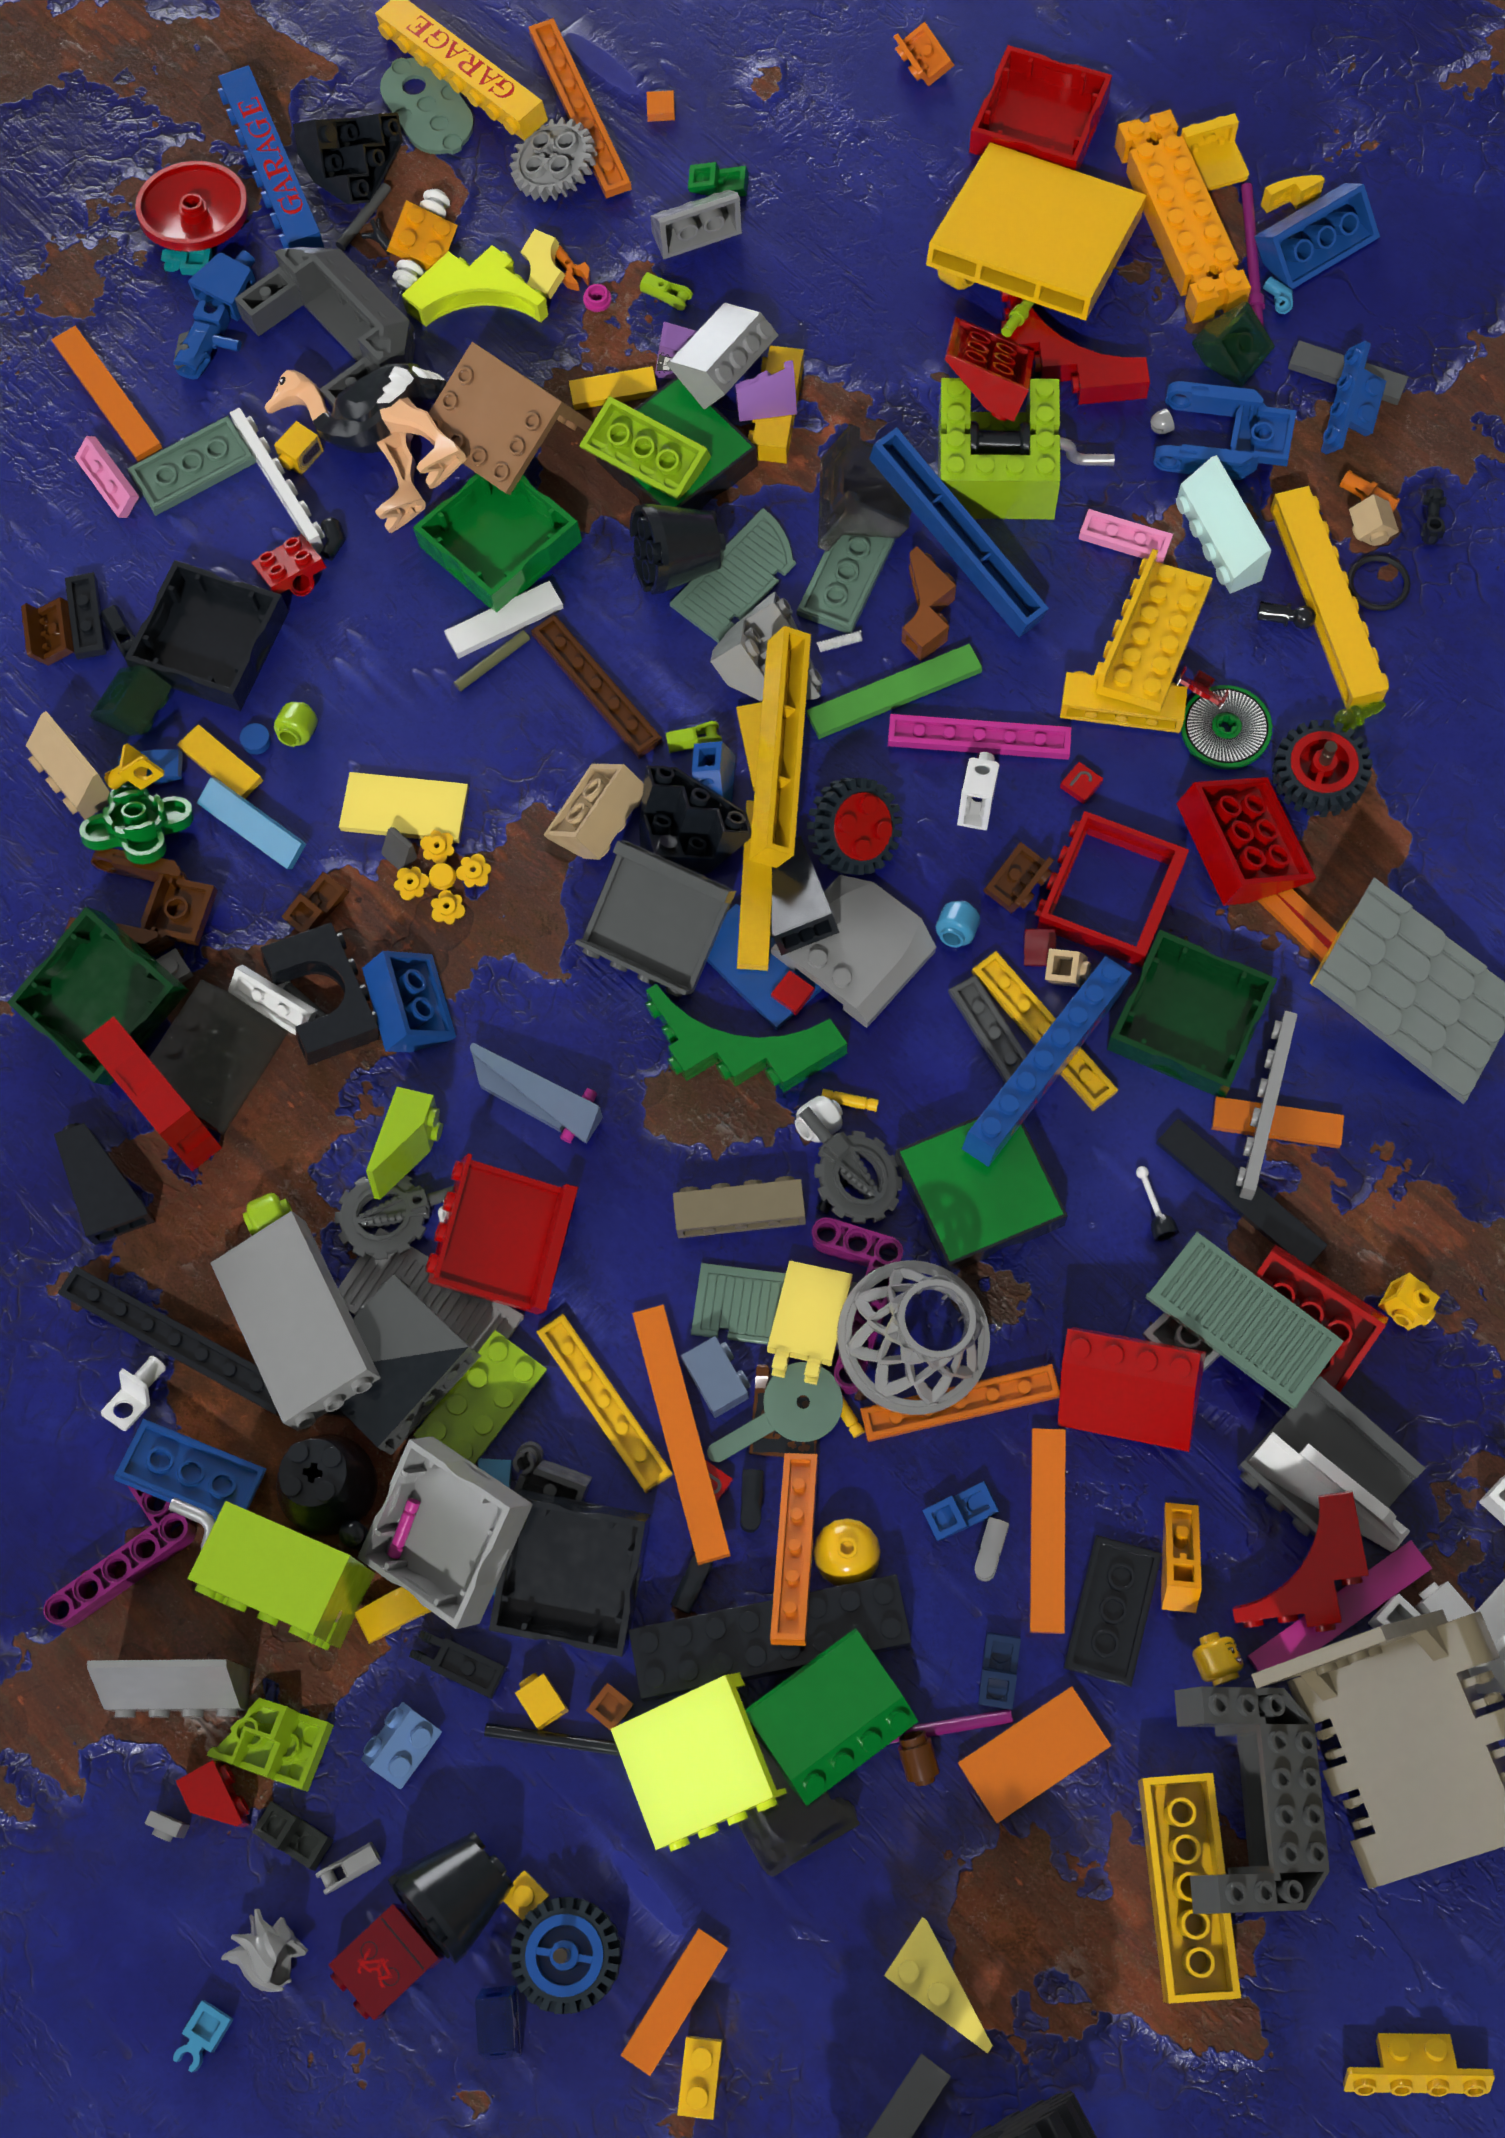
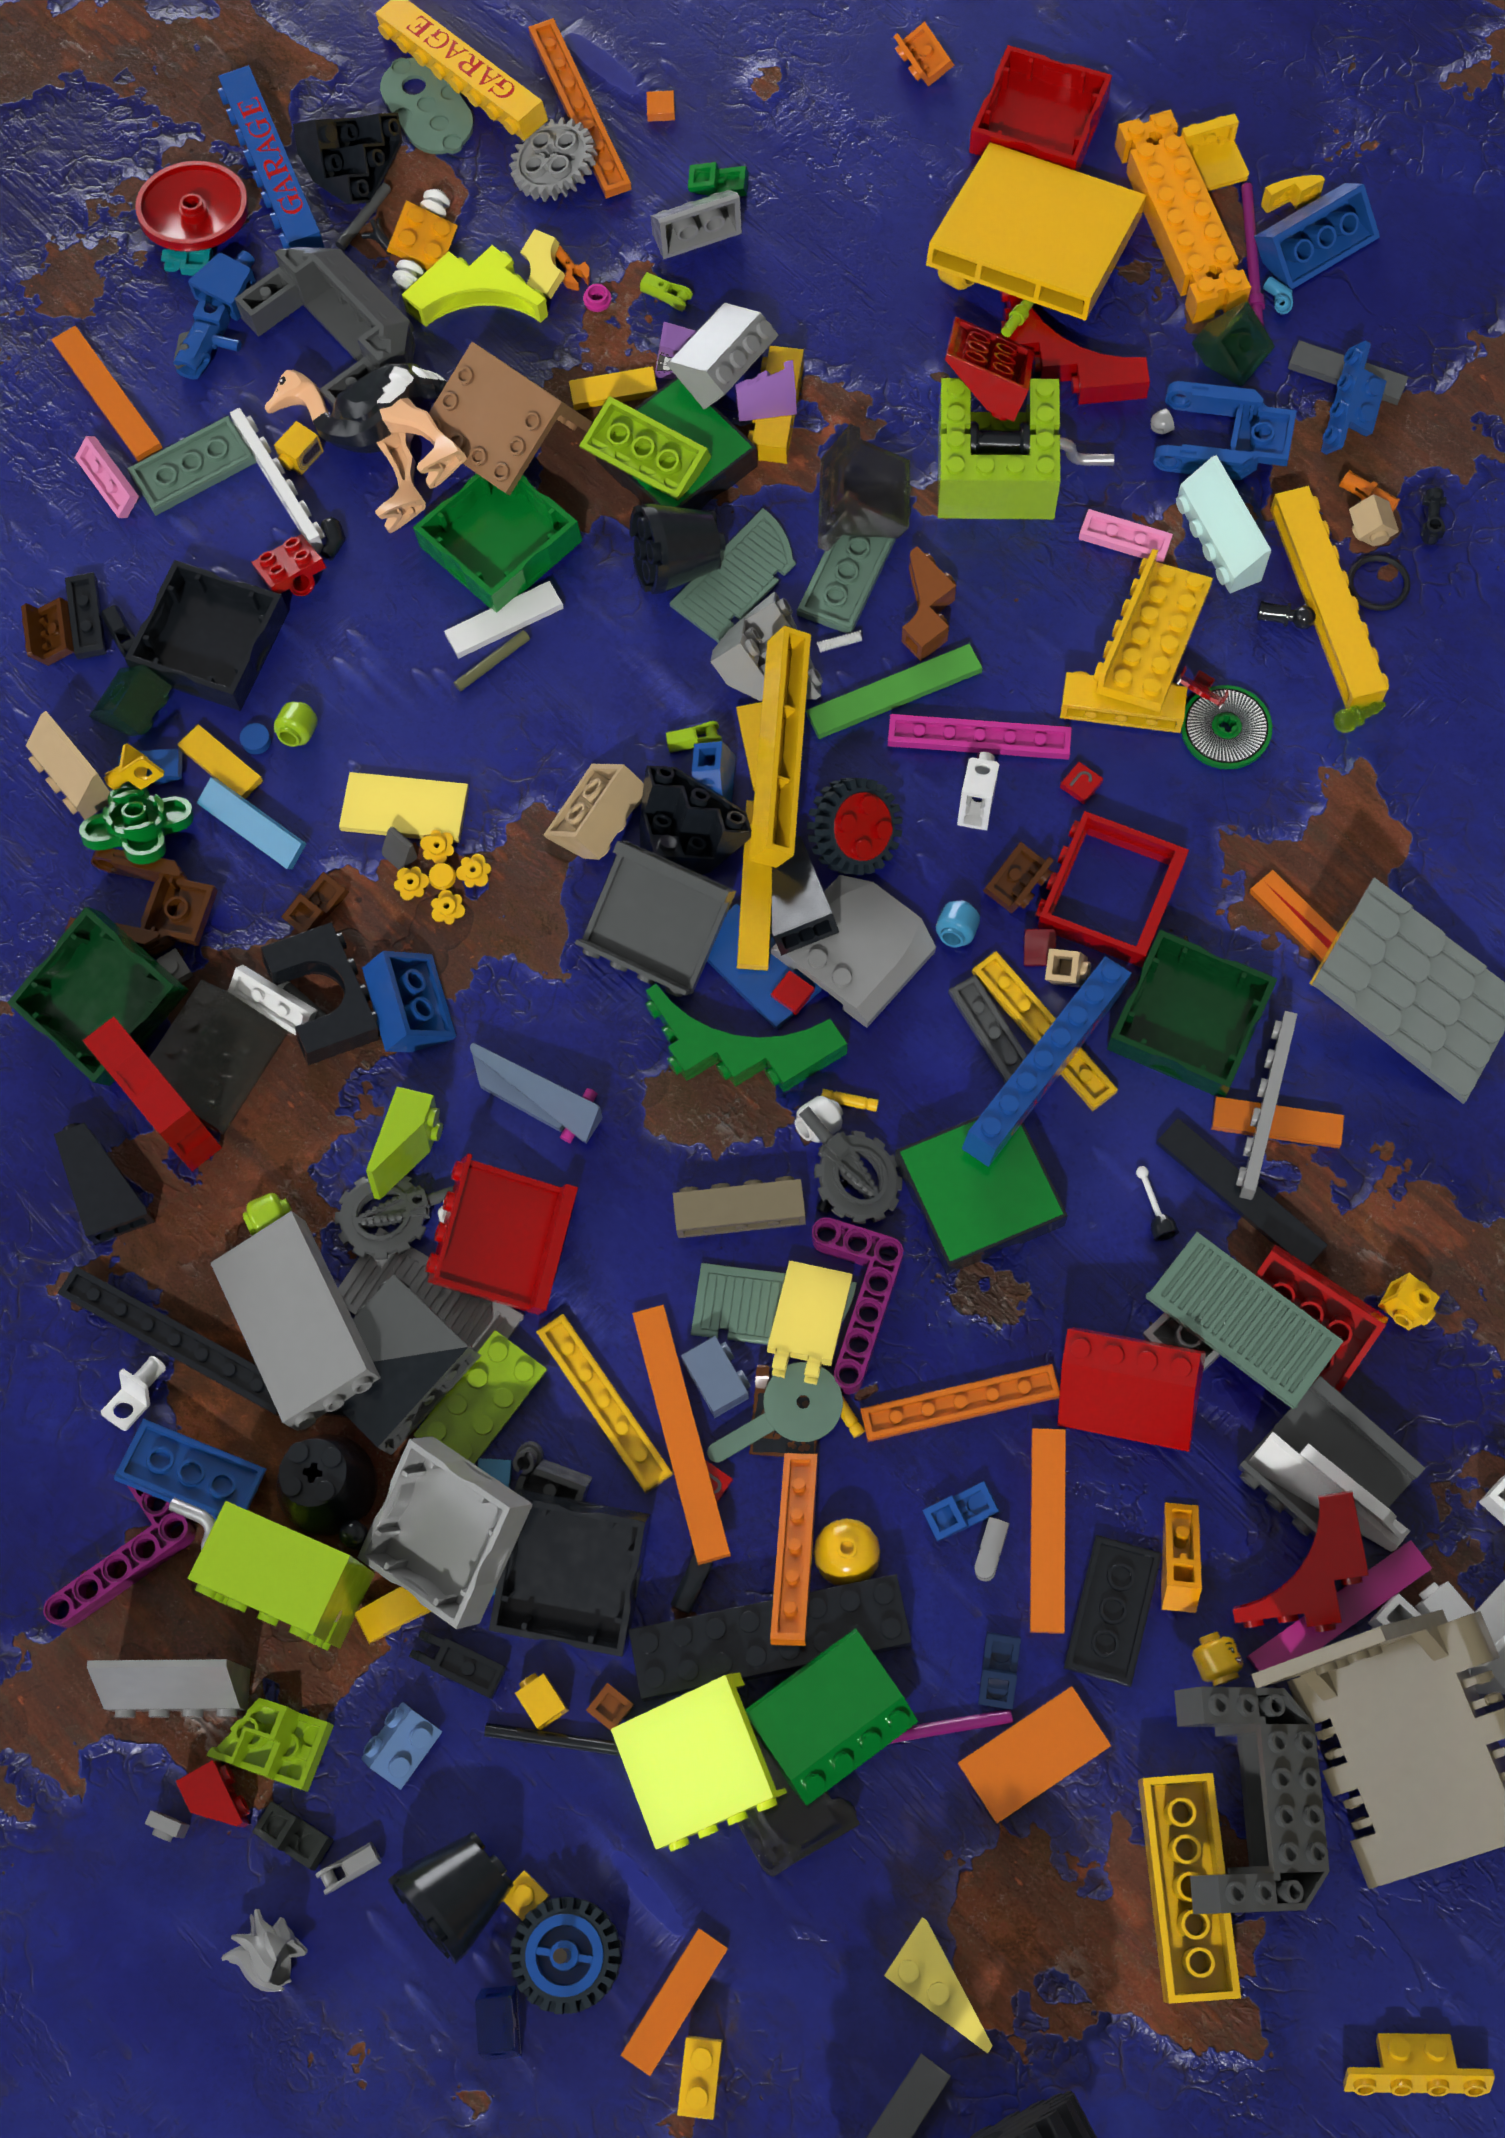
dark azure plate [173,2000,234,2072] -> none
dark red panel [328,1903,444,2020] -> none
dark pink wheel [387,1498,420,1559] -> none
reddish brown tile [531,614,663,759] -> none
black bar [740,1469,764,1533] -> none
light grey piece [837,1260,990,1415] -> none
blue brick [869,427,1049,638] -> none
reddish brown brick [898,1730,940,1786] -> none
red slope [1176,777,1316,906] -> none
wheel [1272,719,1373,817] -> none

